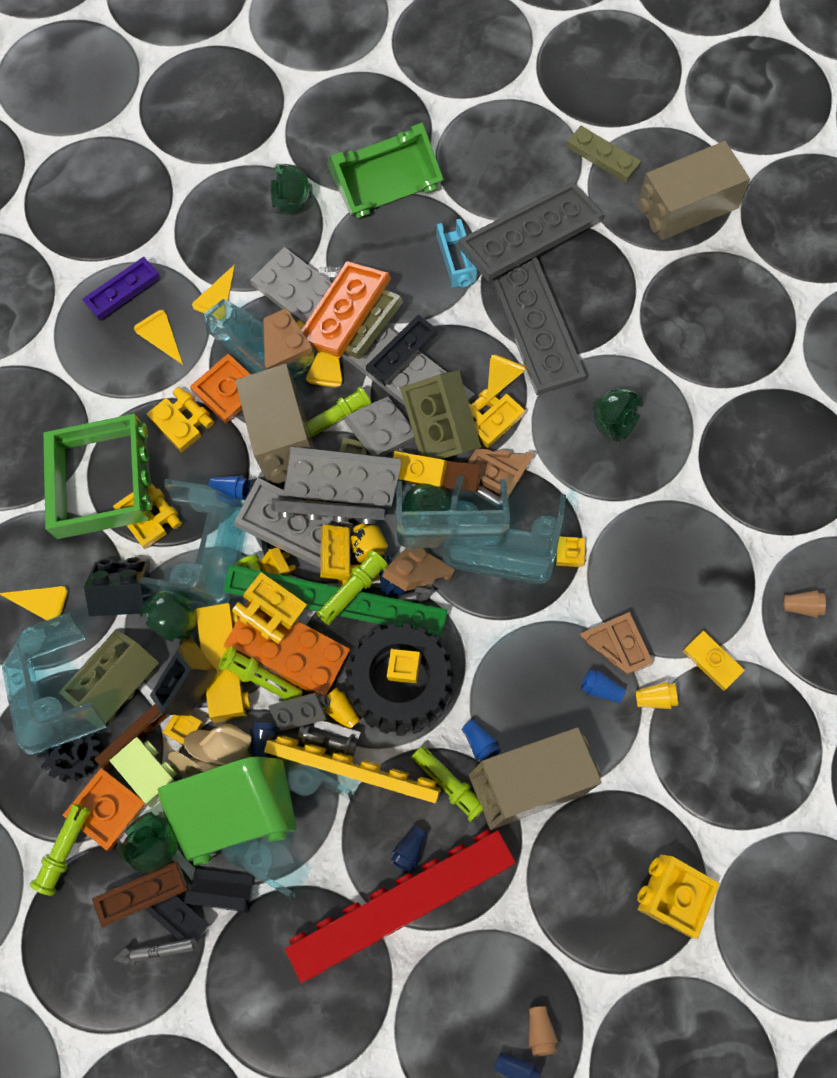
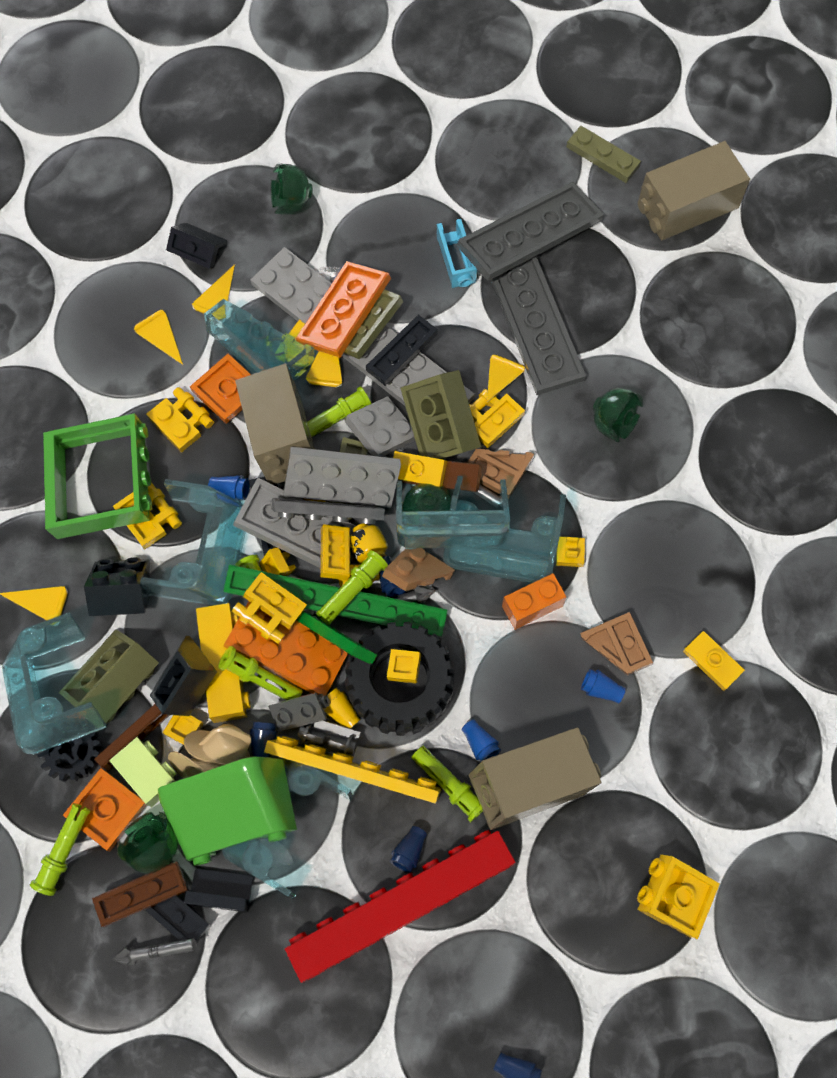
dark purple plate [82,256,160,321] -> none
clear green cylinder [139,590,197,644] -> none
medium nougat wing [263,308,312,370] -> none
bright green windscreen [327,122,443,219] -> none
medium nougat cone [528,1006,559,1056] -> none
yellow cone [635,681,678,709] -> none
medium nougat cone [783,590,826,618] -> none
none -> black panel [166,223,227,269]
none -> green tile [297,611,377,664]
none -> orange brick [502,573,566,630]

